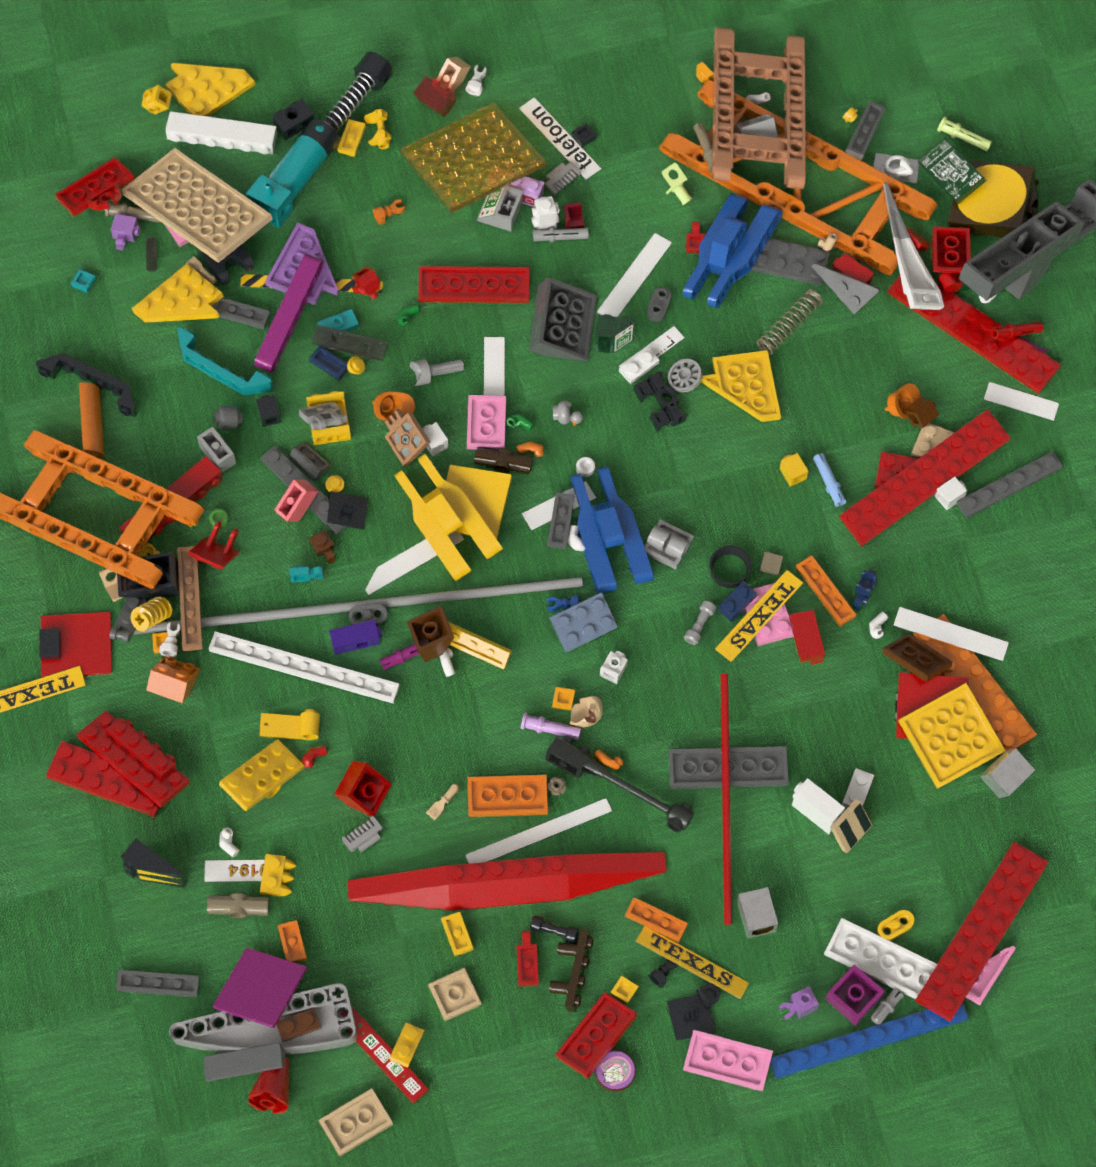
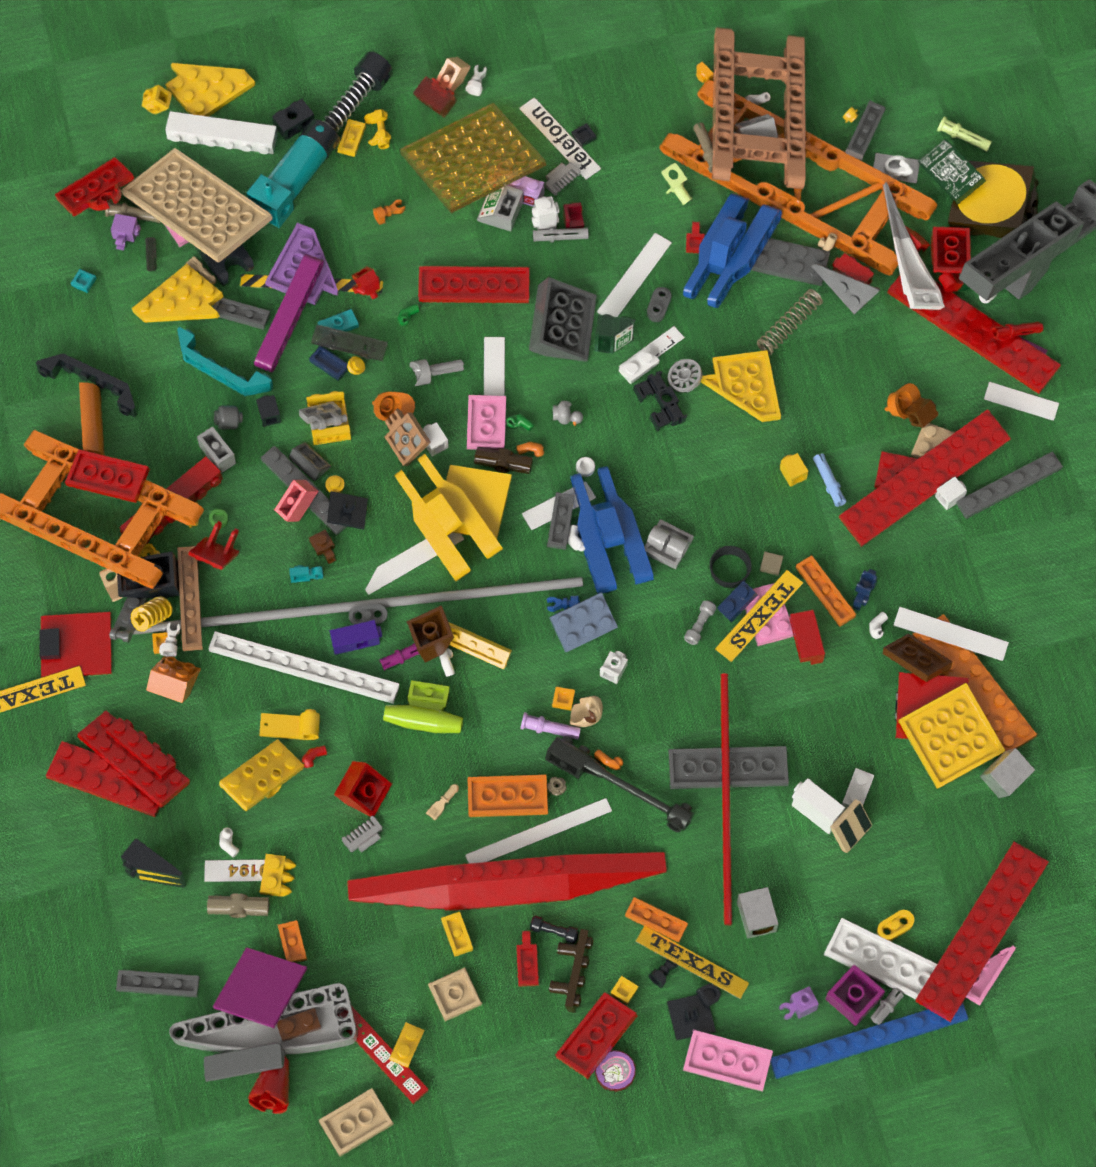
none -> red plate [65,449,150,503]
none -> lime plate [383,680,463,733]

